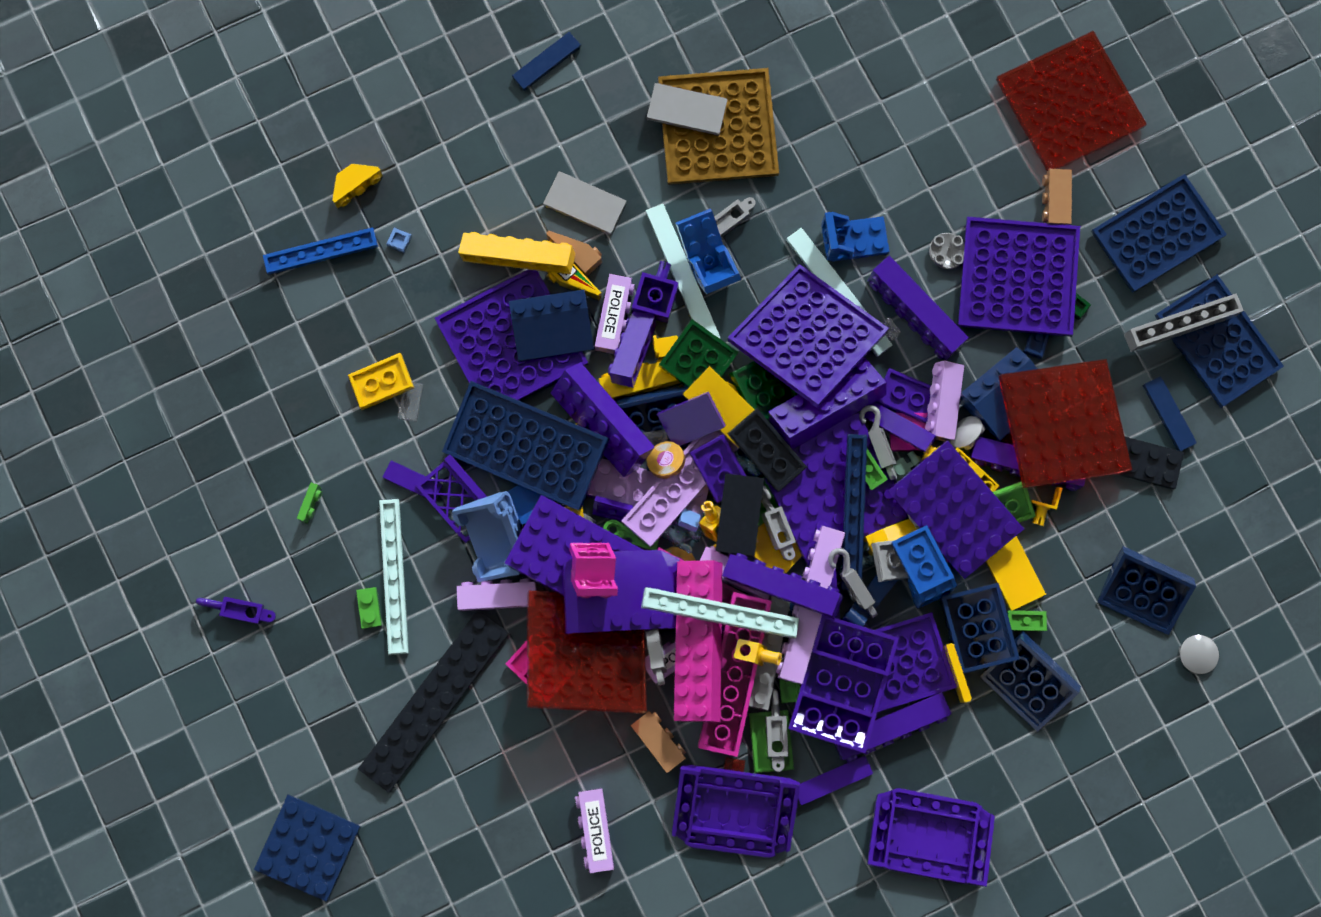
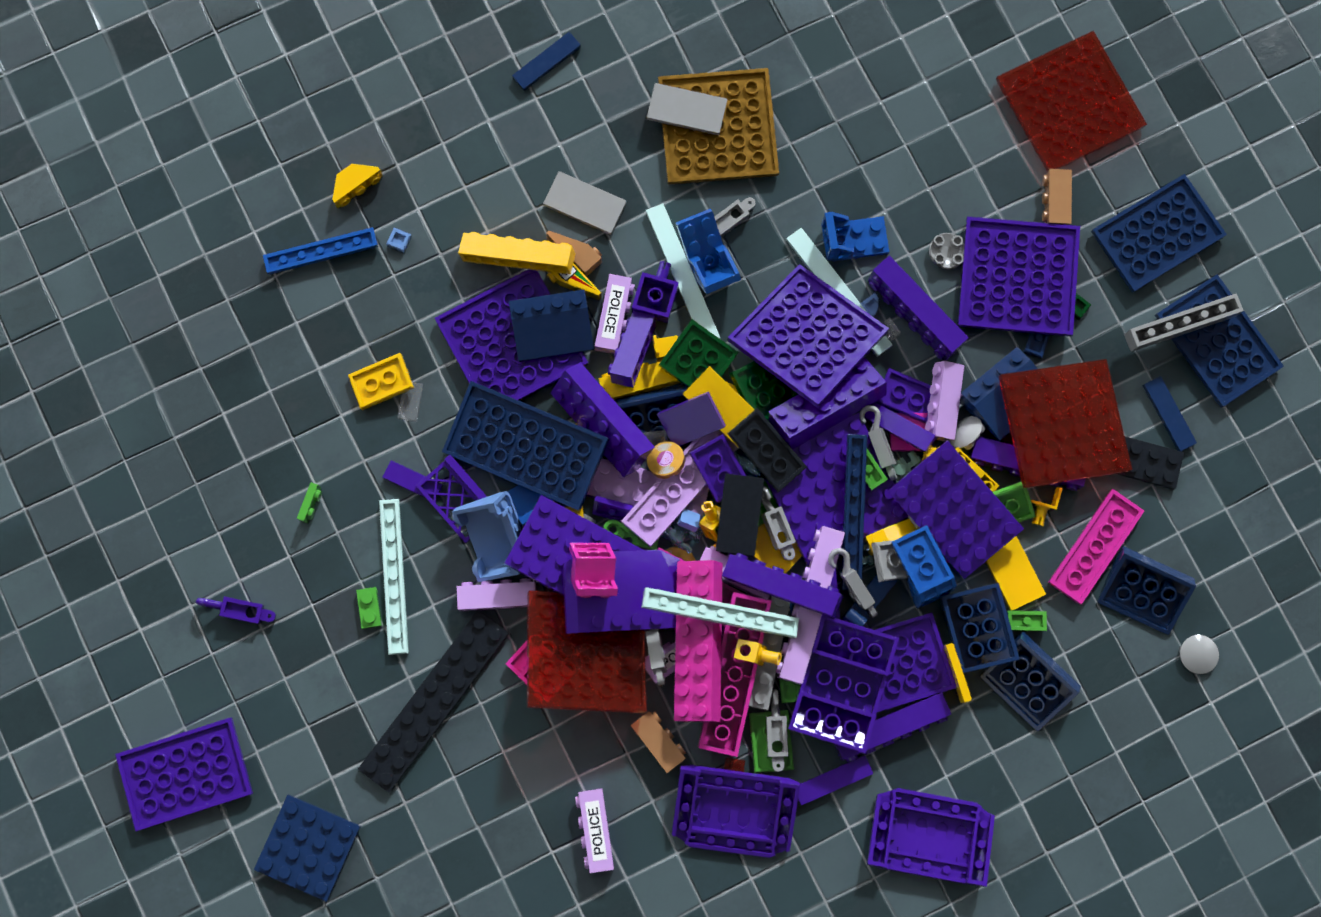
none -> dark purple plate [115,717,253,831]
none -> medium blue tile [860,293,879,317]
none -> dark pink plate [1048,489,1144,605]

